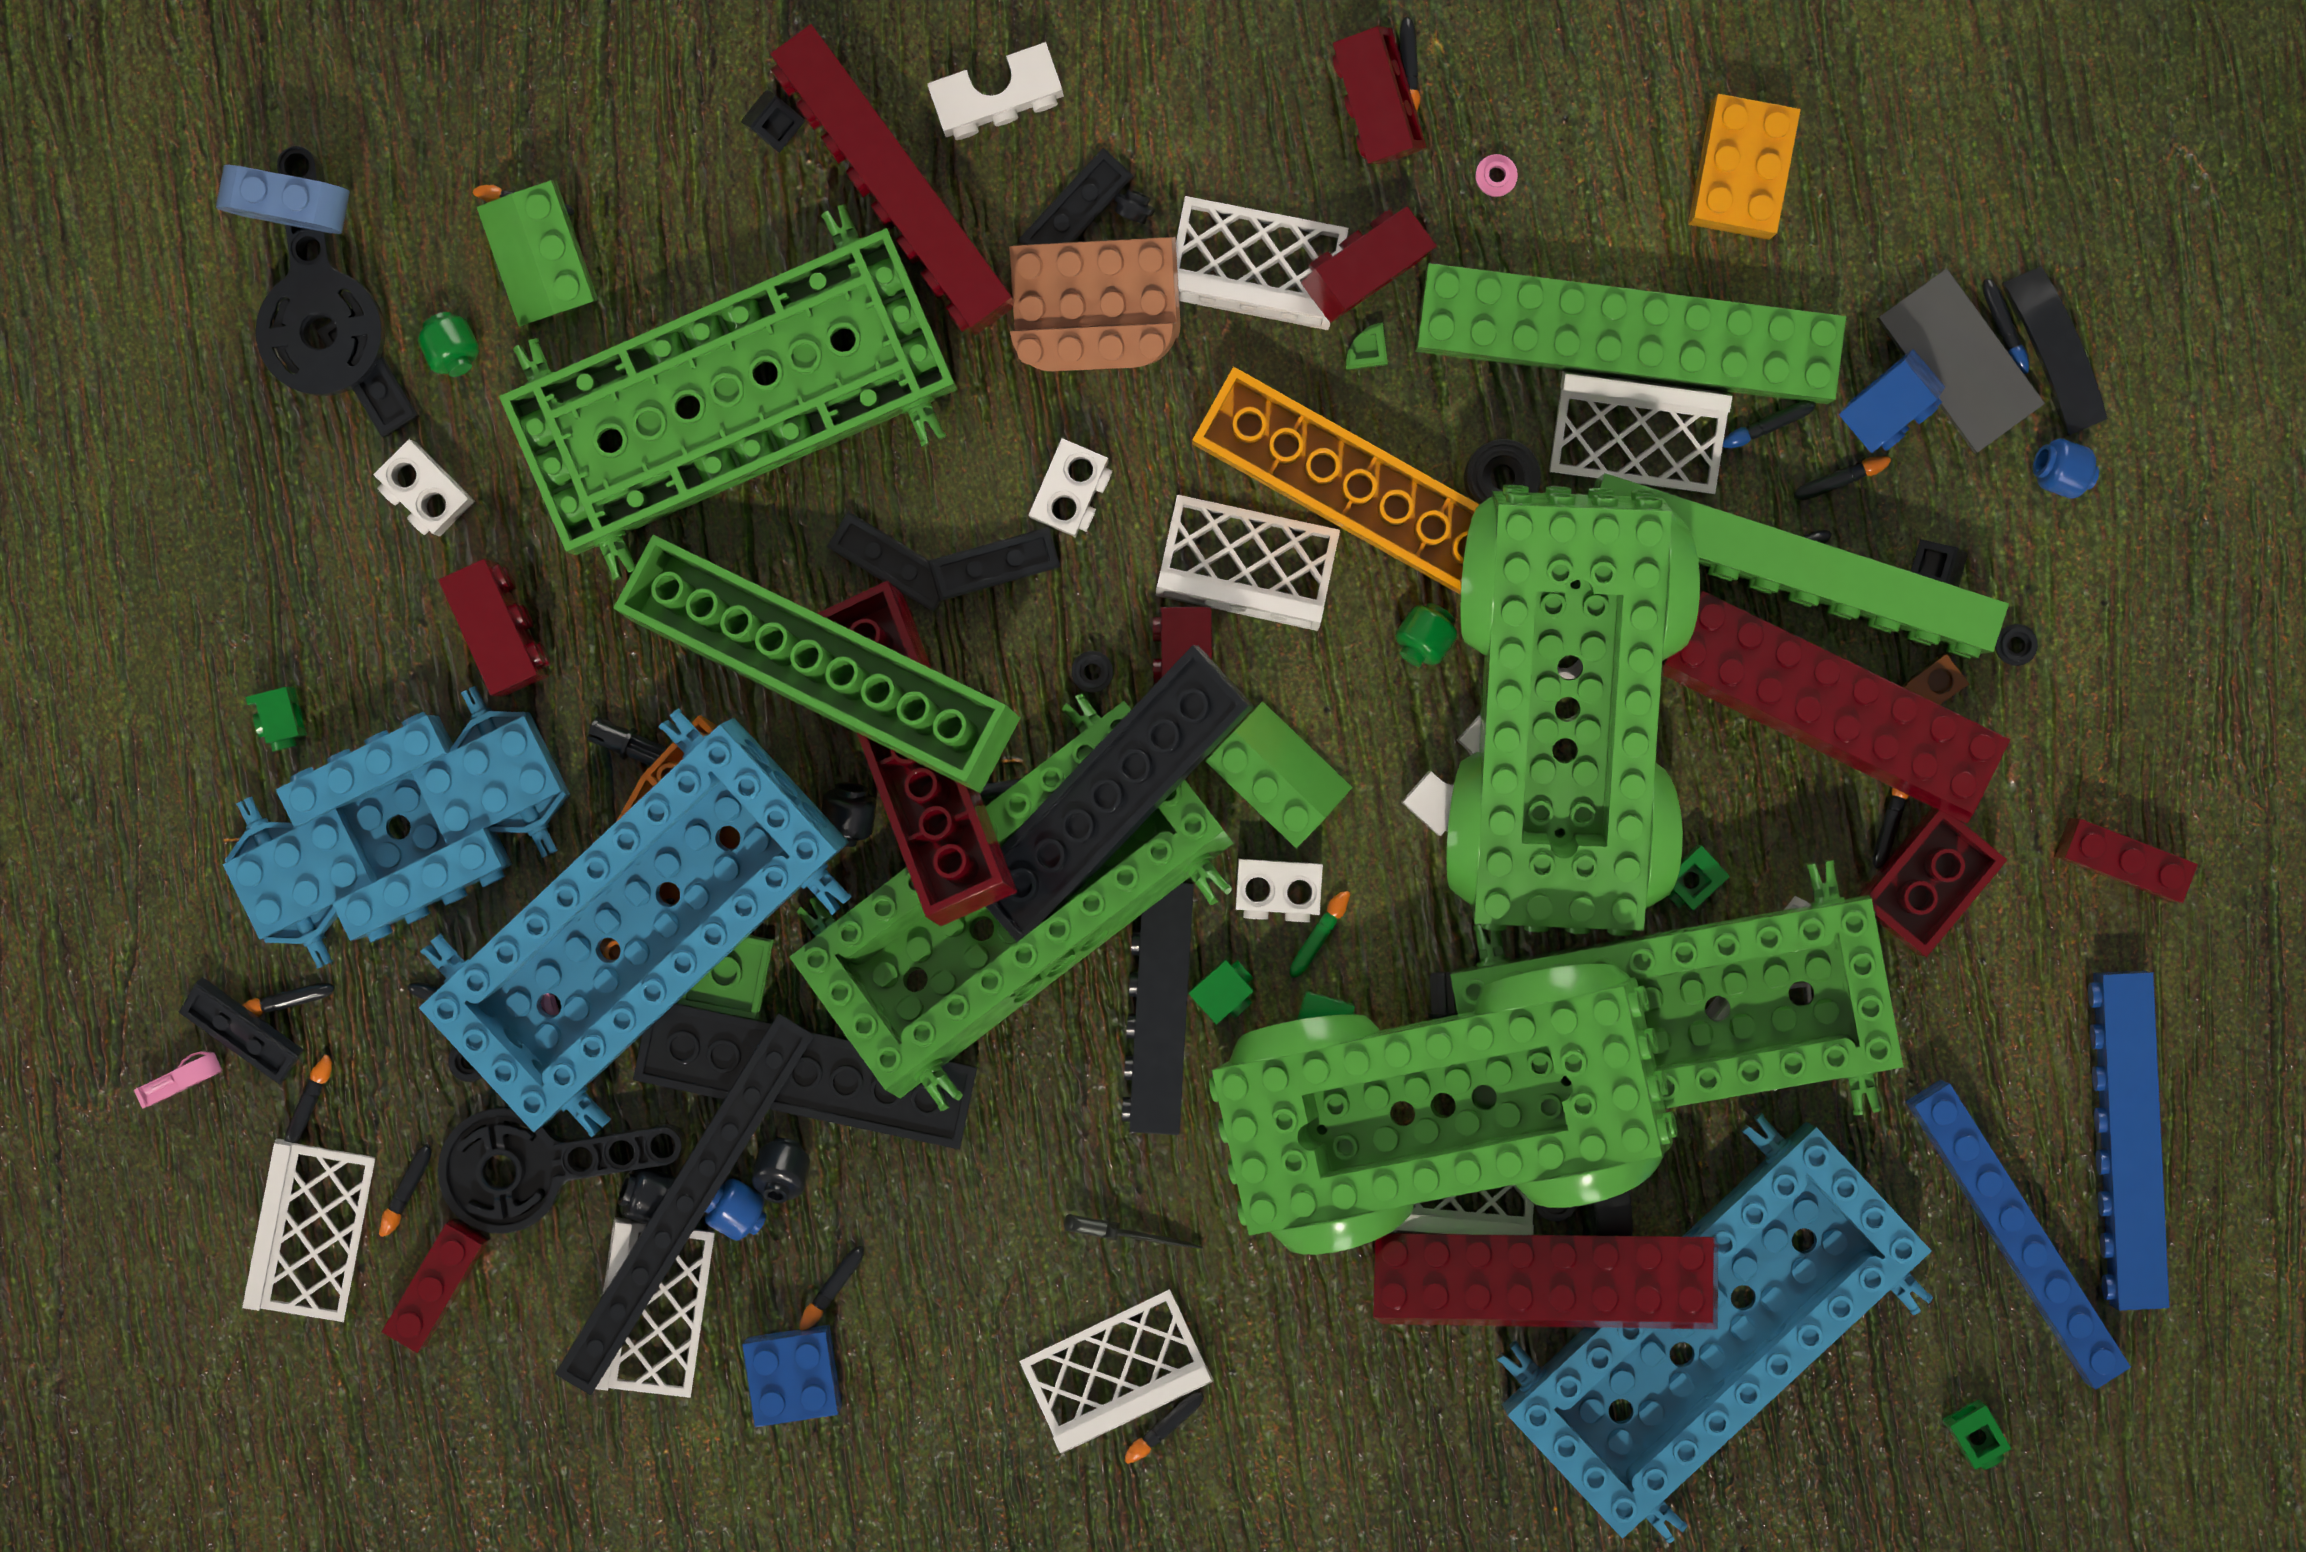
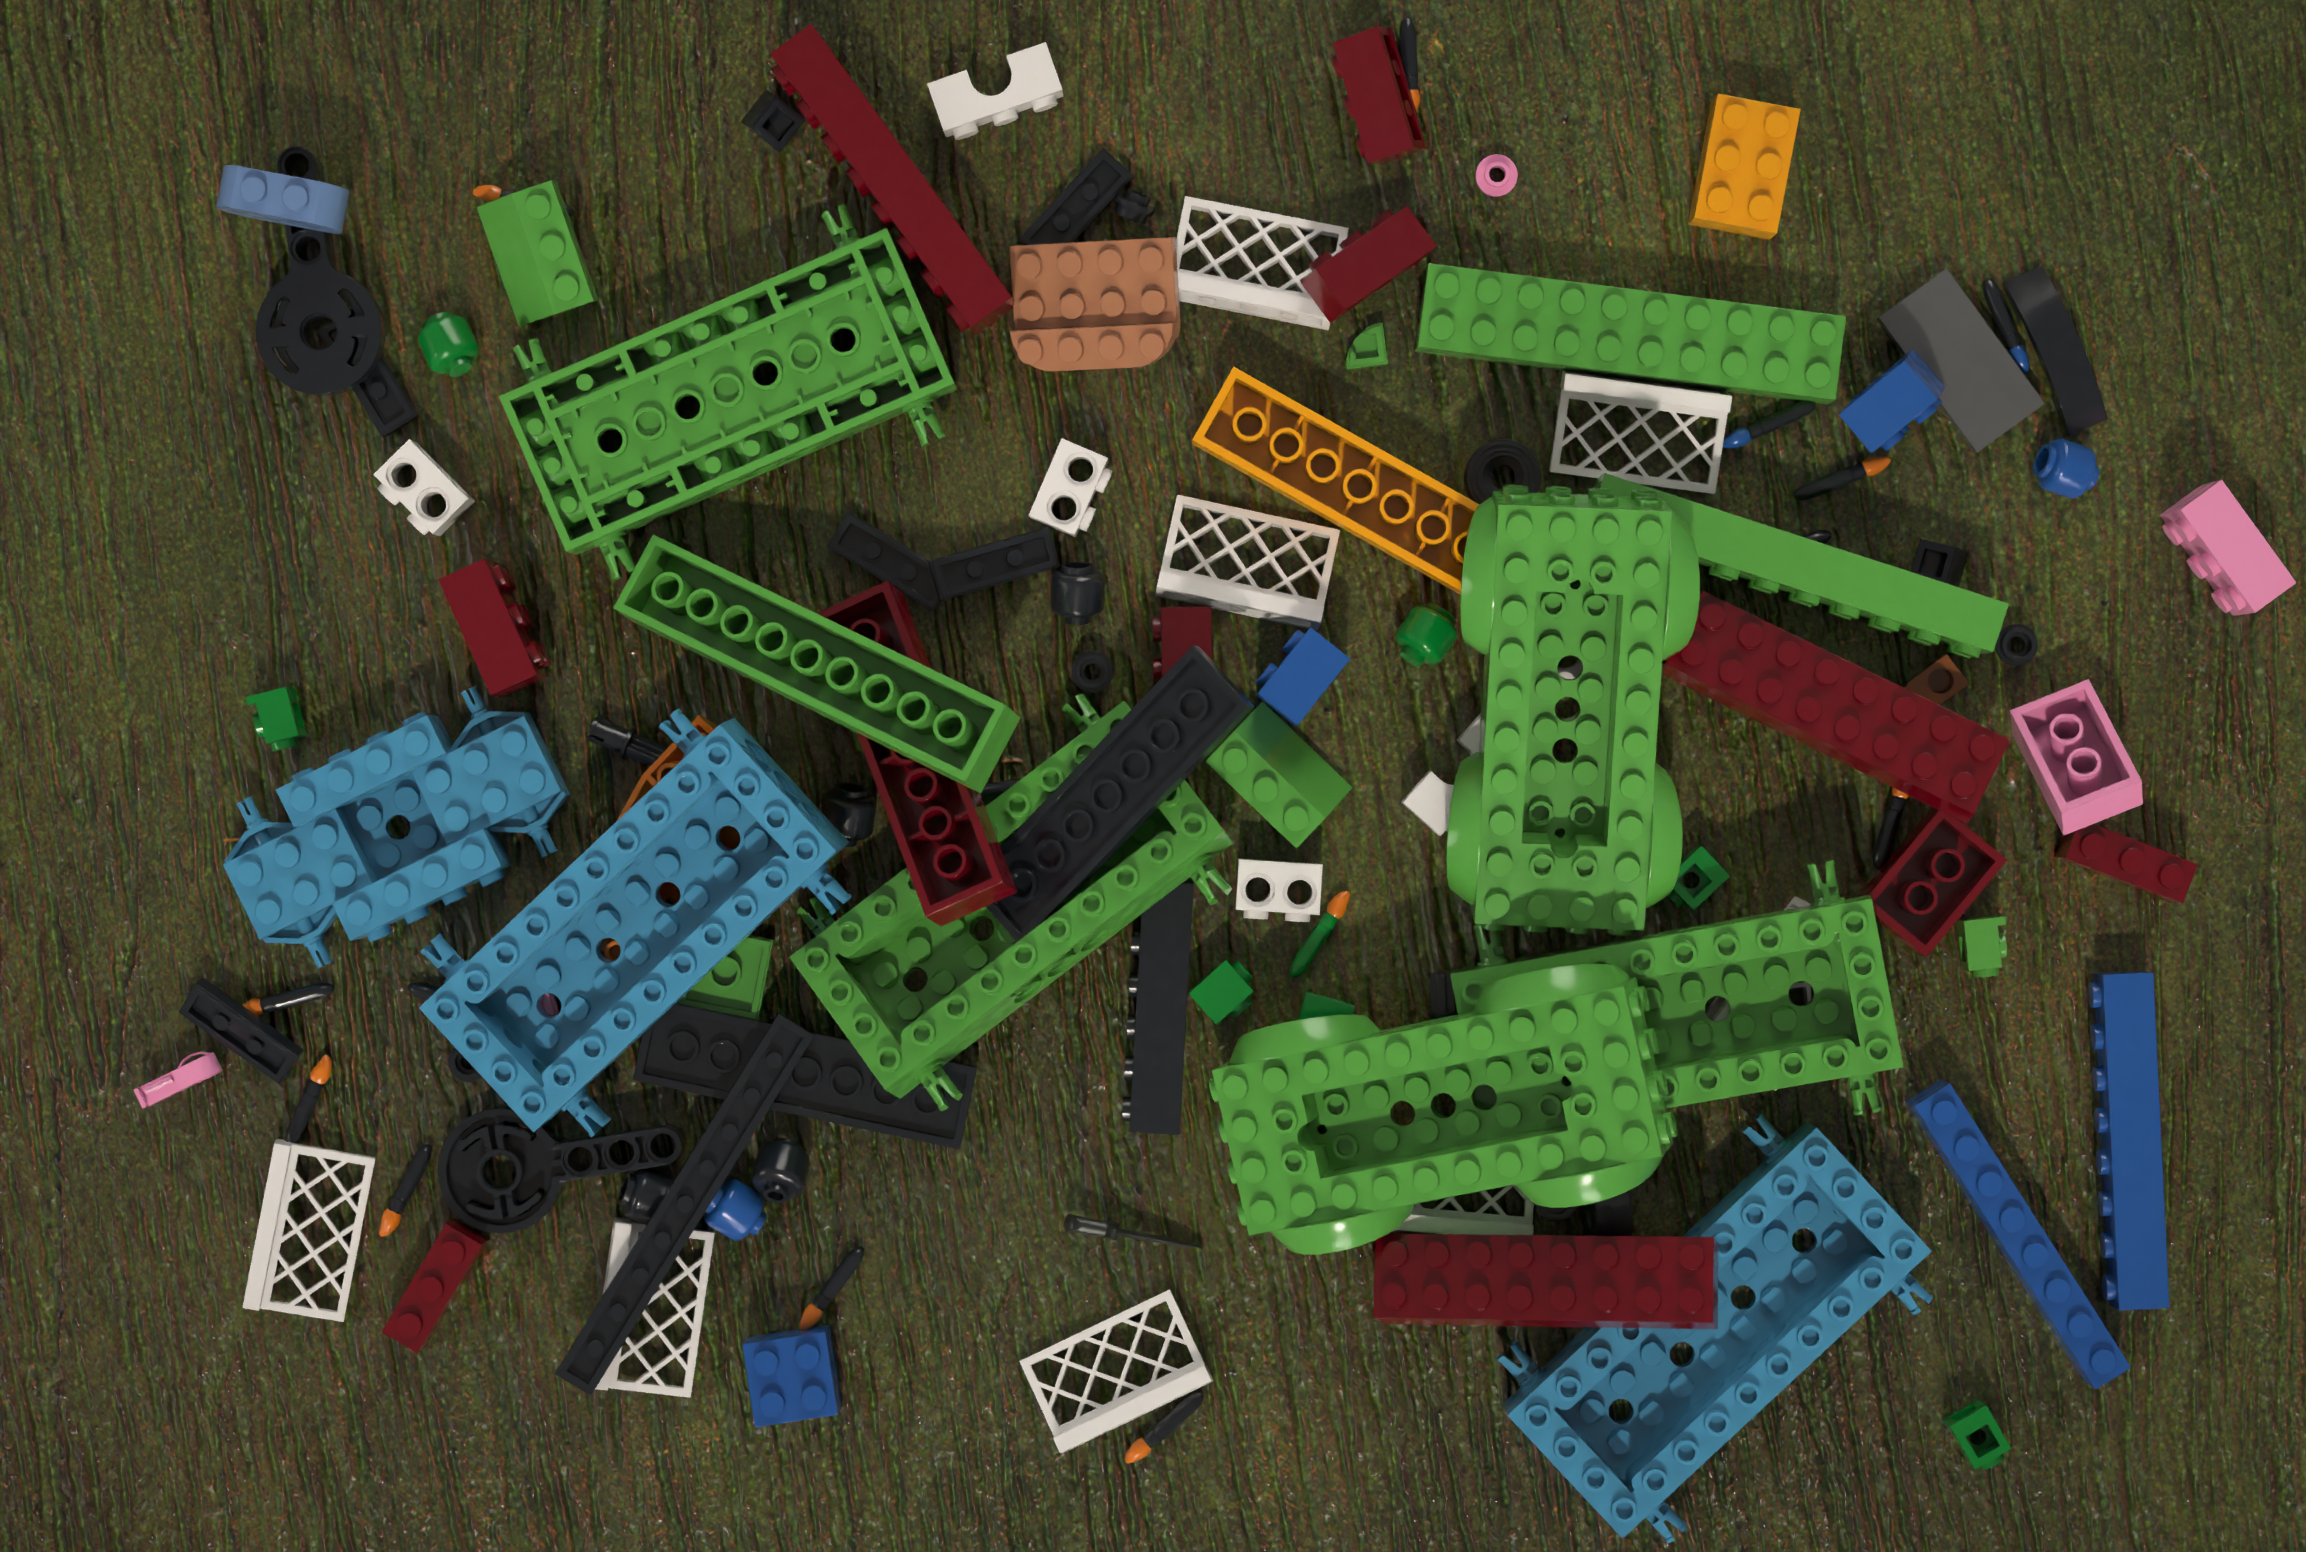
none -> black head [1050,561,1105,625]
none -> blue brick [1255,627,1350,726]
none -> bright green brick [1956,915,2007,977]
none -> bright pink brick [2010,679,2143,836]
none -> bright pink brick [2160,480,2297,616]

